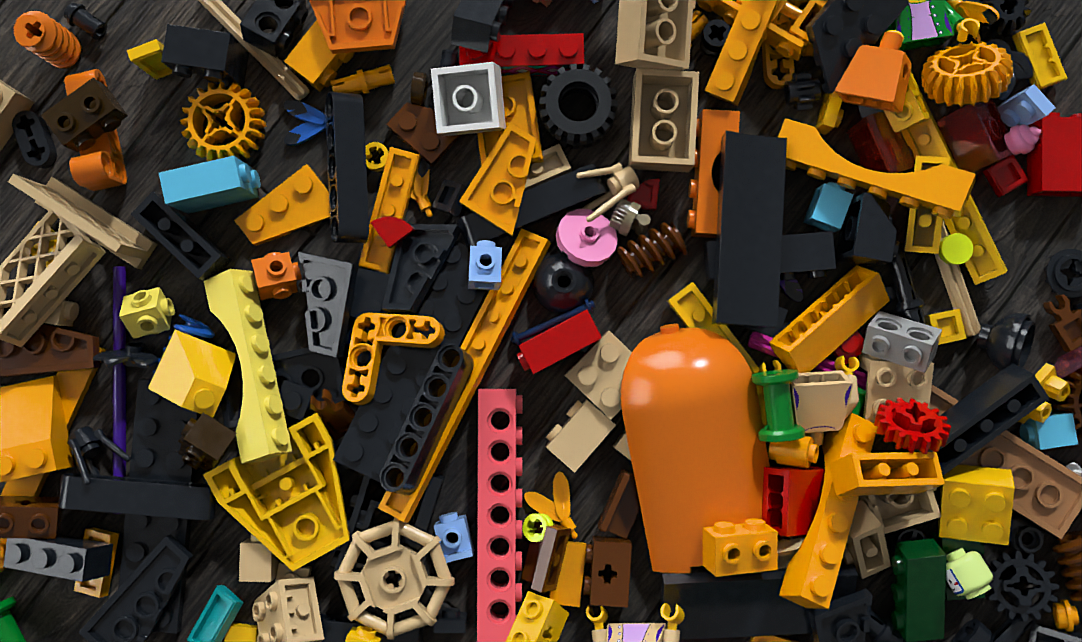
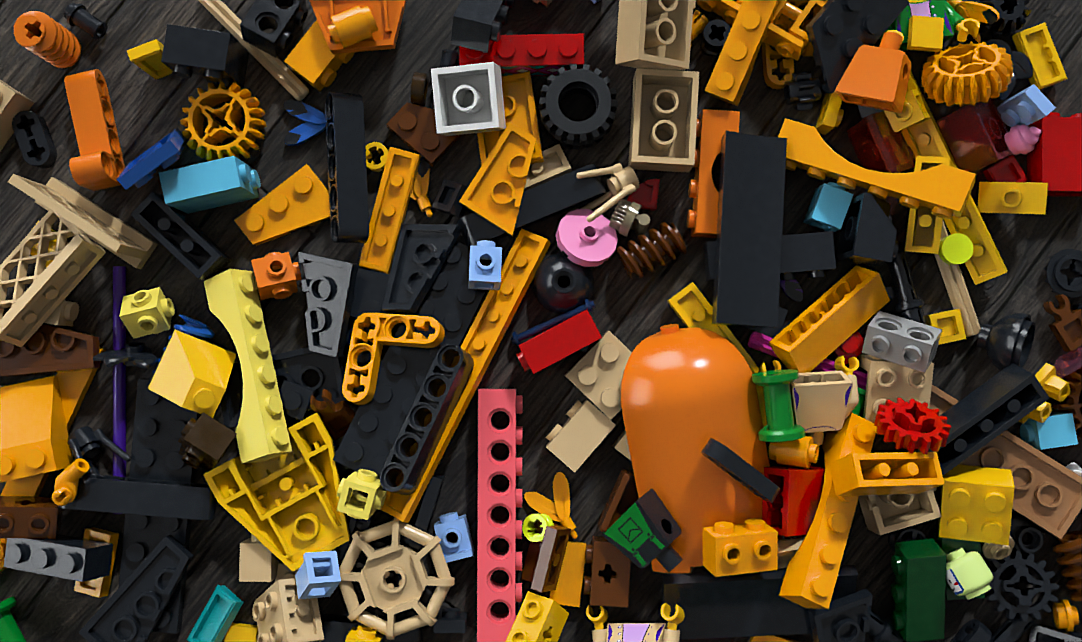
dark brown brick [41,78,128,152] -> none
light orange pin [330,64,395,94] -> none
red tile [370,216,415,248] -> none
tan brick [842,499,891,579] -> none
none -> light orange arm [52,458,90,506]
none -> blue plate [116,127,185,190]
none -> light blue brick [295,551,341,600]
none -> light orange brick [327,6,378,48]
none -> light yellow brick [336,469,387,520]
none -> black torso [603,489,683,572]
none -> black beam [701,438,781,504]
none -> yellow tile [907,15,944,52]
none -> yellow plate [977,182,1049,215]
none -> tan plate [982,536,1015,560]

